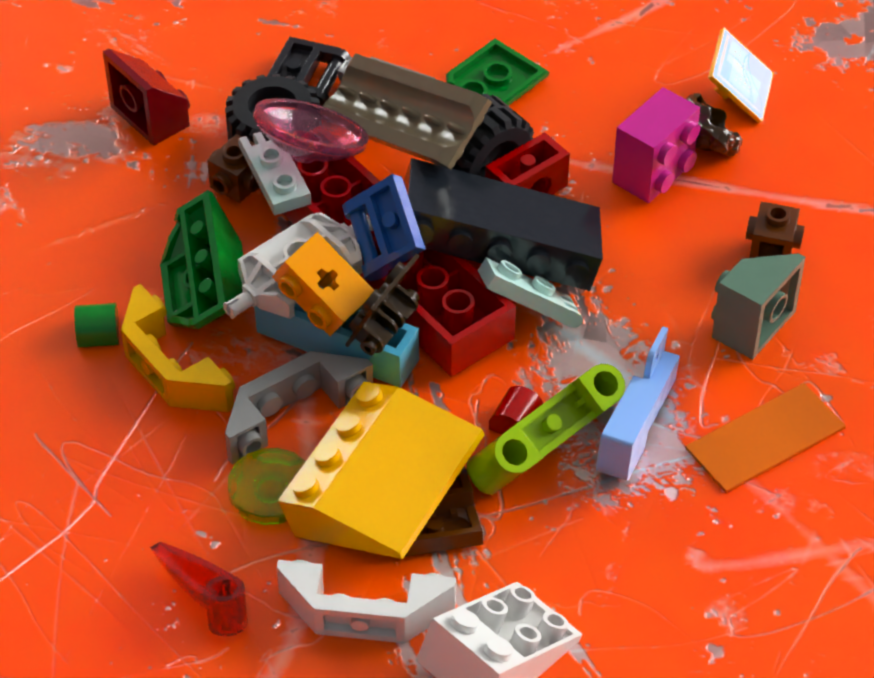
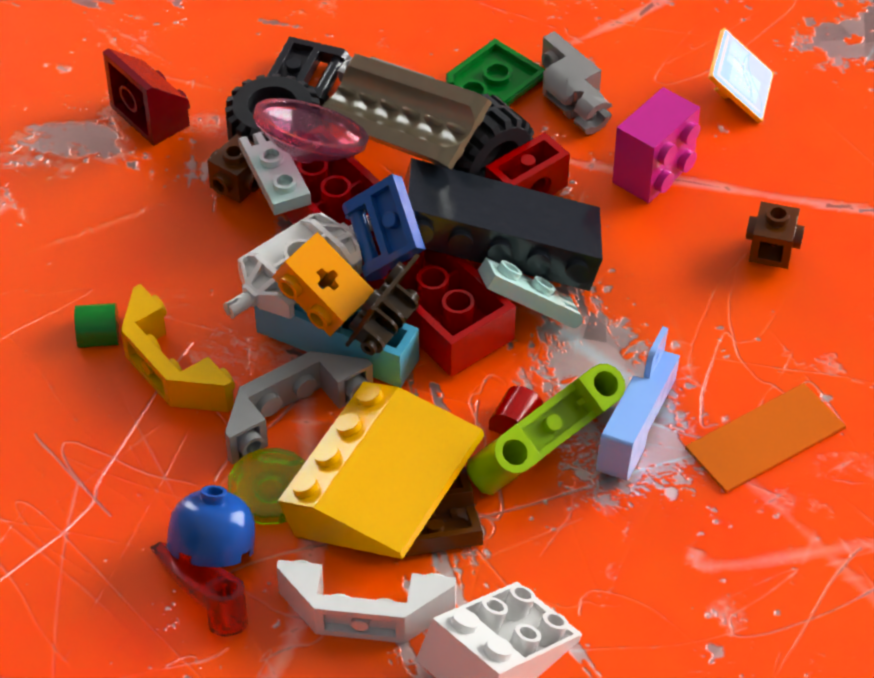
green wedge [160,190,244,329] -> none
dark brown hair [686,93,743,156] -> none
sand green slope [711,253,806,360] -> none
none -> blue cylinder [167,485,255,568]
none -> light grey plate [541,31,612,134]

